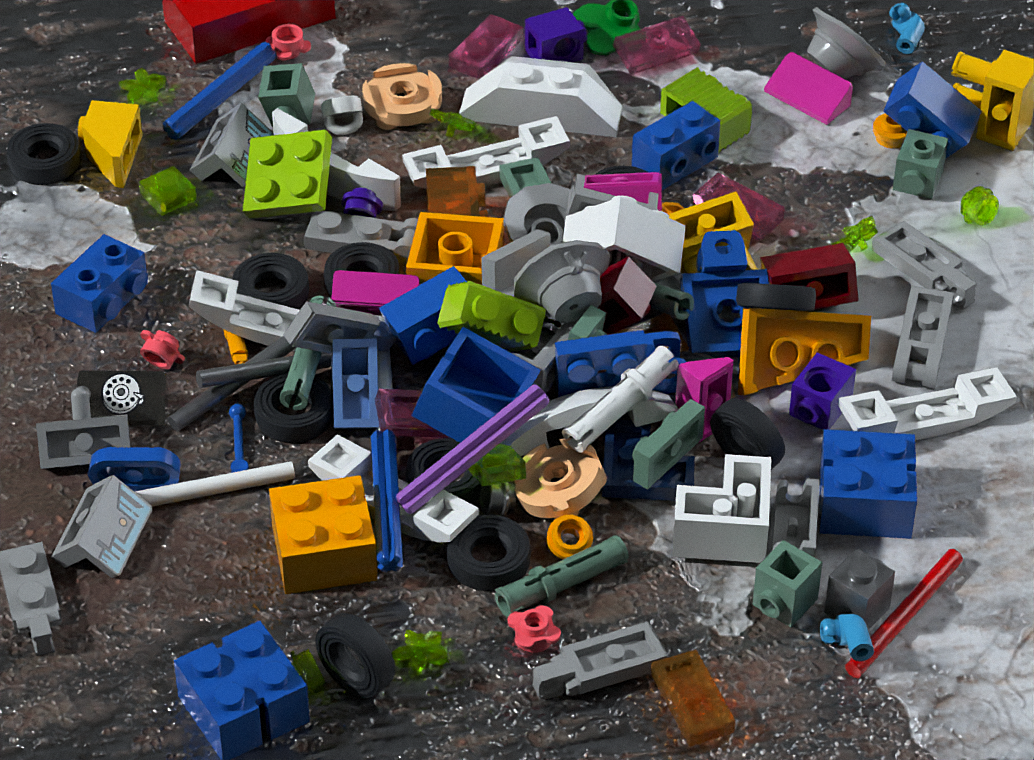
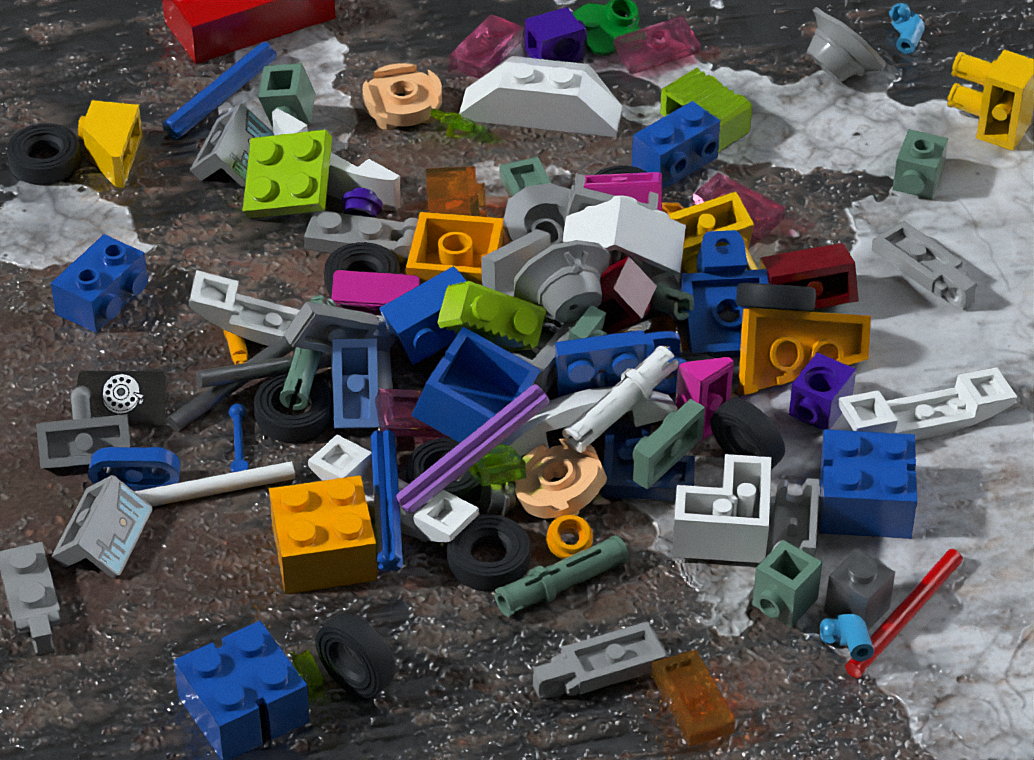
clear neon green plant [118,68,167,104] -> none
clear neon green plate [139,166,197,216] -> none
coral plate [140,330,185,370] -> none
black tyre [233,253,309,310] -> none
coral plate [265,24,311,61] -> none
white tile [321,96,363,135] -> none
clear neon green plant [391,630,449,676] -> none
white slope [402,116,570,191] -> none
coral plate [508,605,561,653] -> none
dark pink slope [764,52,853,125] -> none
clear neon green plant [832,216,878,251] -> none
light orange plate [873,114,908,149] -> none
blue brick [883,61,982,158] -> none
light grey plate [892,286,954,388] -> none
clear neon green plate [960,186,999,226] -> none

